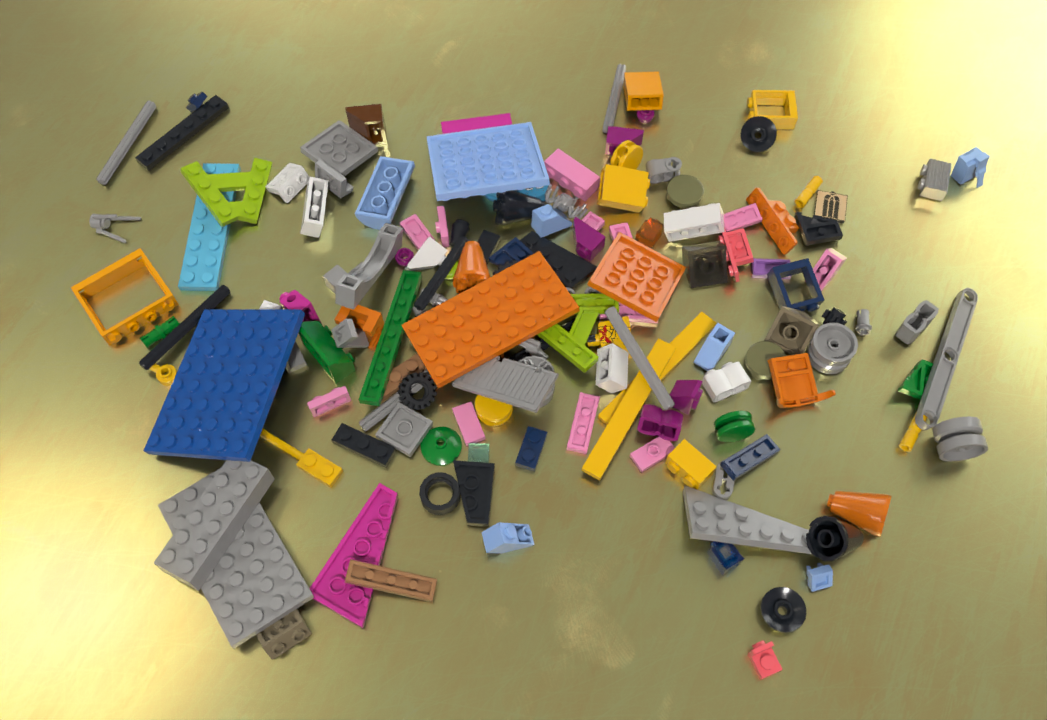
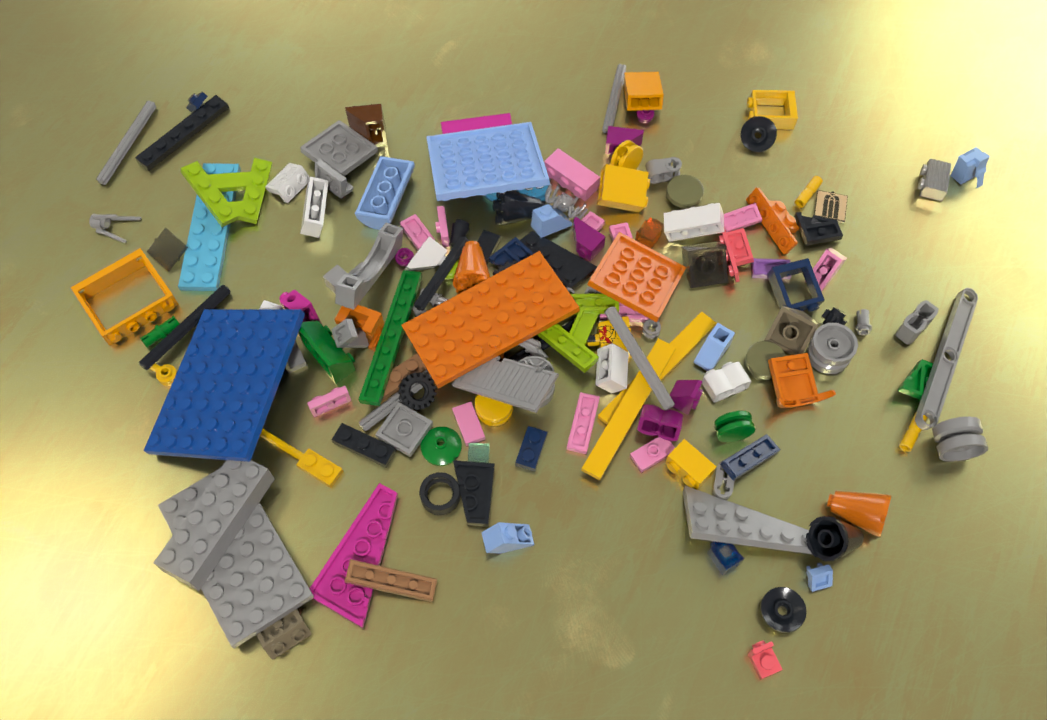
none -> clear smoke piece [147,228,188,271]
none -> light grey bush [642,319,661,339]

